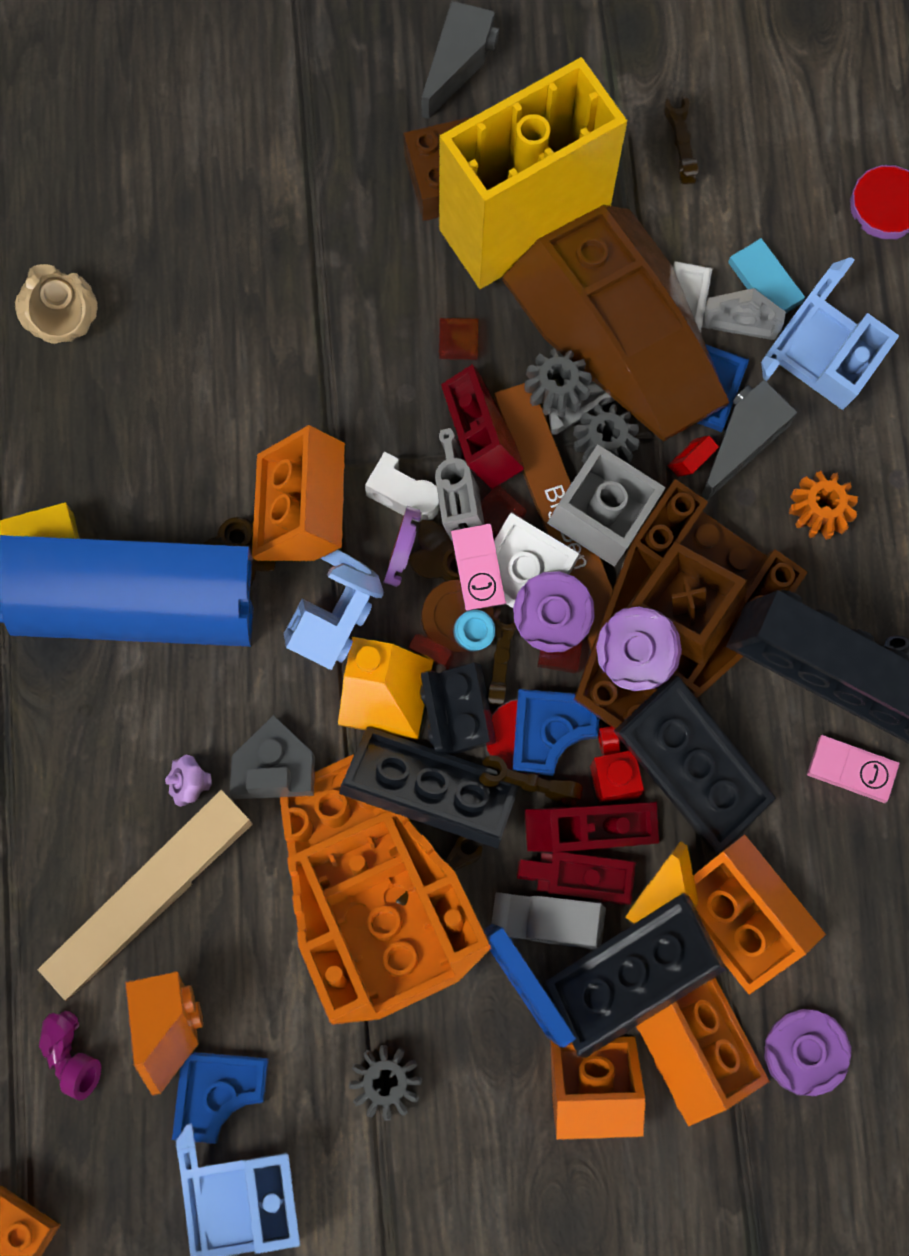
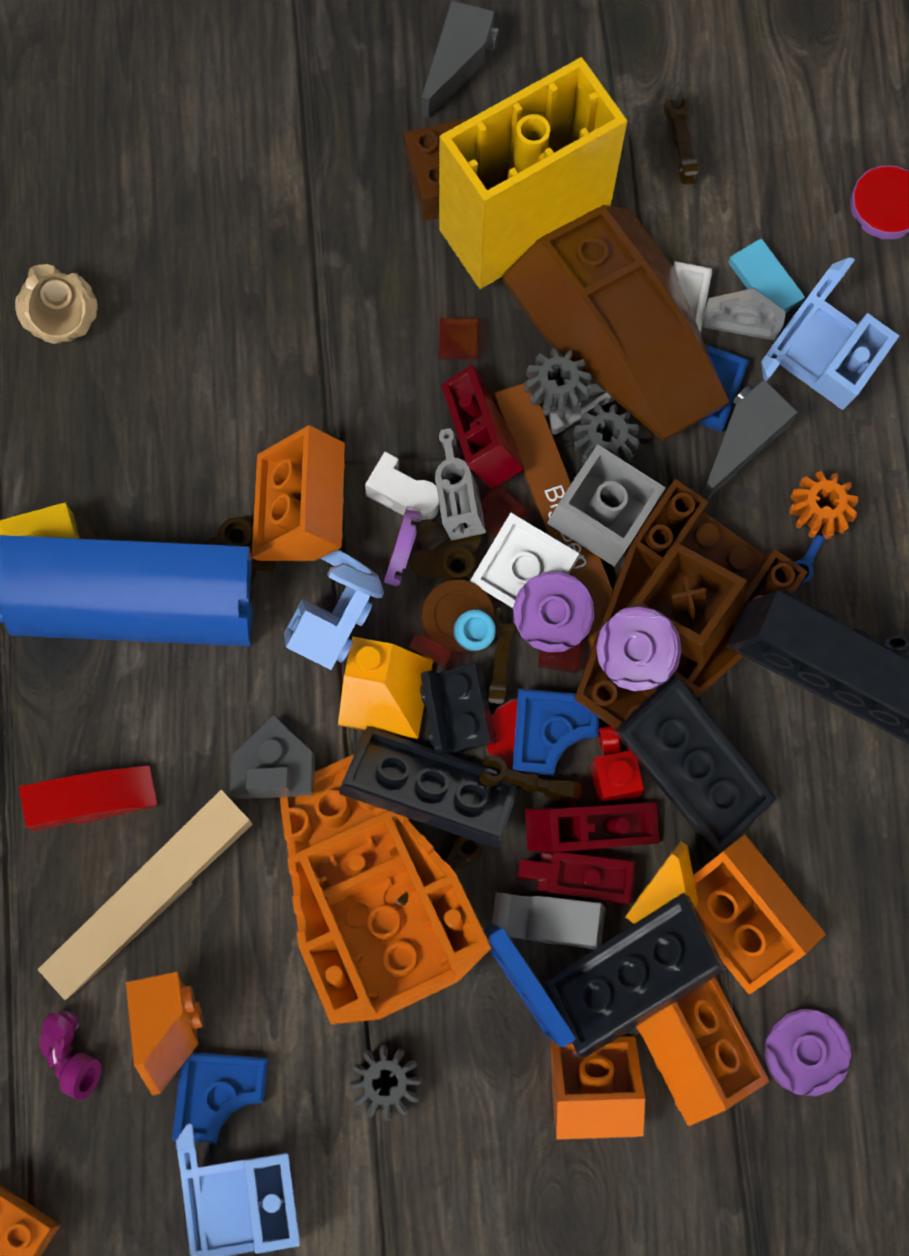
lavender piece [165,755,212,807] -> none
bright pink tile [451,524,506,611] -> none
red tile [667,435,719,477] -> none
bright pink tile [807,735,900,803] -> none
none -> red slope [19,766,158,832]
none -> blue hand [794,535,825,585]

